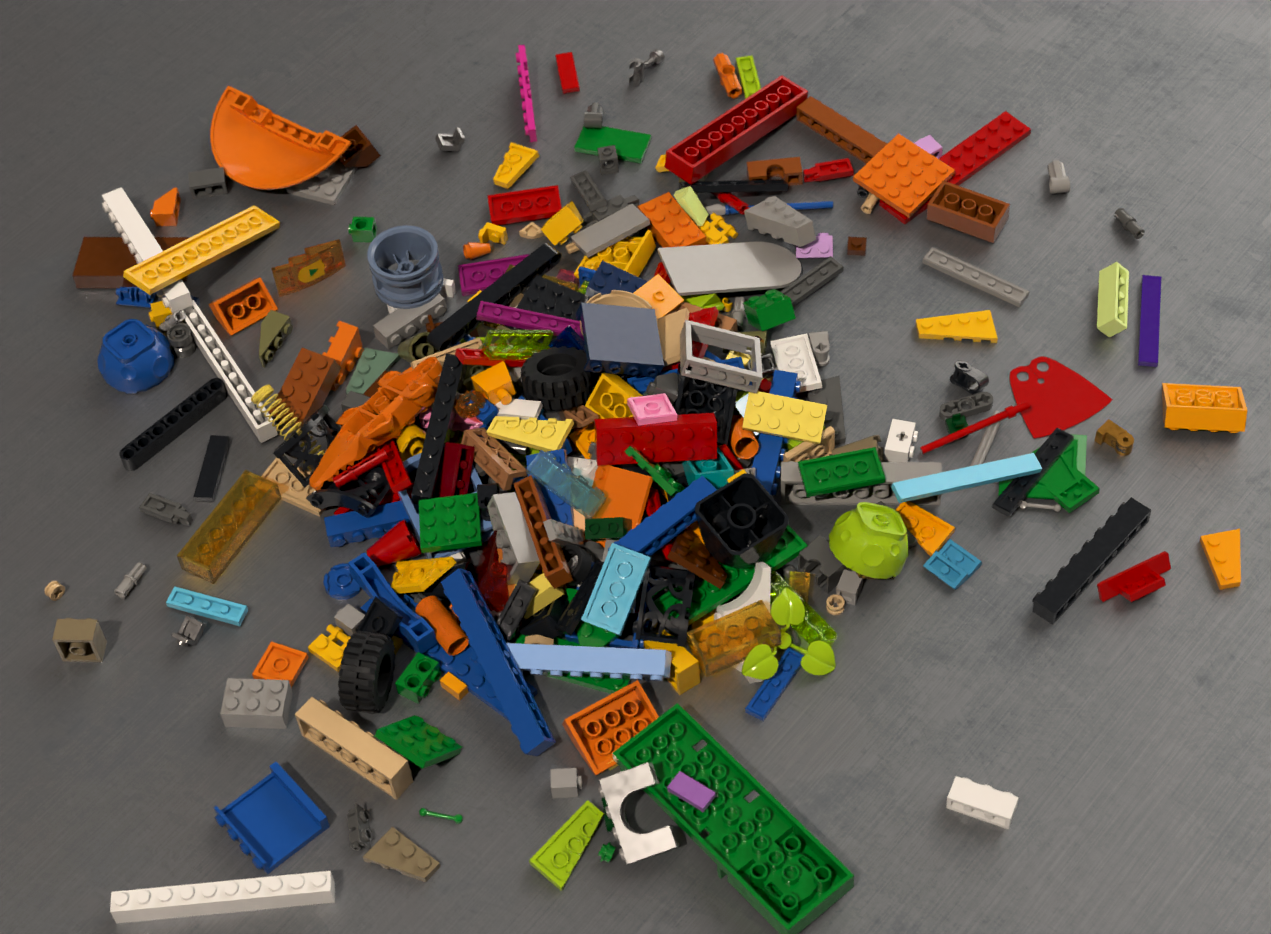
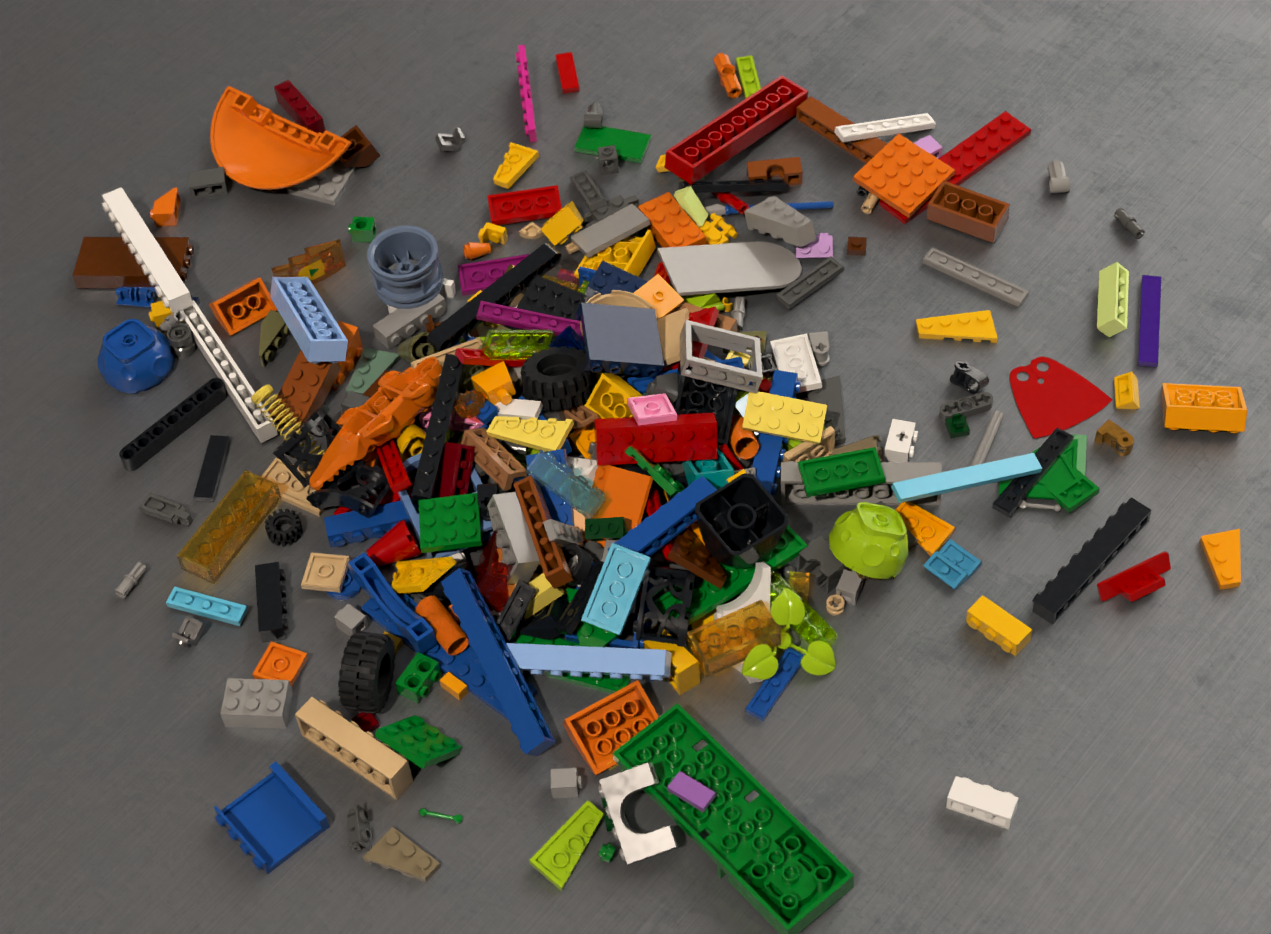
tan bush [44,580,65,601] -> none
dark tan brick [52,618,107,662] -> none
white brick [110,871,335,924] -> none
yellow plate [123,205,280,295] -> none
yellow plate [308,624,351,672] -> none
red pin [332,448,390,489] -> none
black tile [356,596,403,639] -> none
tan tile [524,634,554,645] -> none
flat silver bar [629,49,664,86] -> none
green brick [743,289,796,331] -> none
red hinge [803,158,854,182] -> none
red bar [920,401,1030,454] -> none
none -> black brick [255,562,290,643]
none -> black tyre [265,509,303,547]
none -> light blue brick [270,277,348,363]
none -> dark red brick [274,79,325,133]
none -> tan tile [301,552,350,593]
none -> dark red tile [350,712,380,732]
none -> white tile [834,113,936,142]
none -> yellow brick [966,595,1032,656]
none -> yellow slope [1114,371,1140,409]

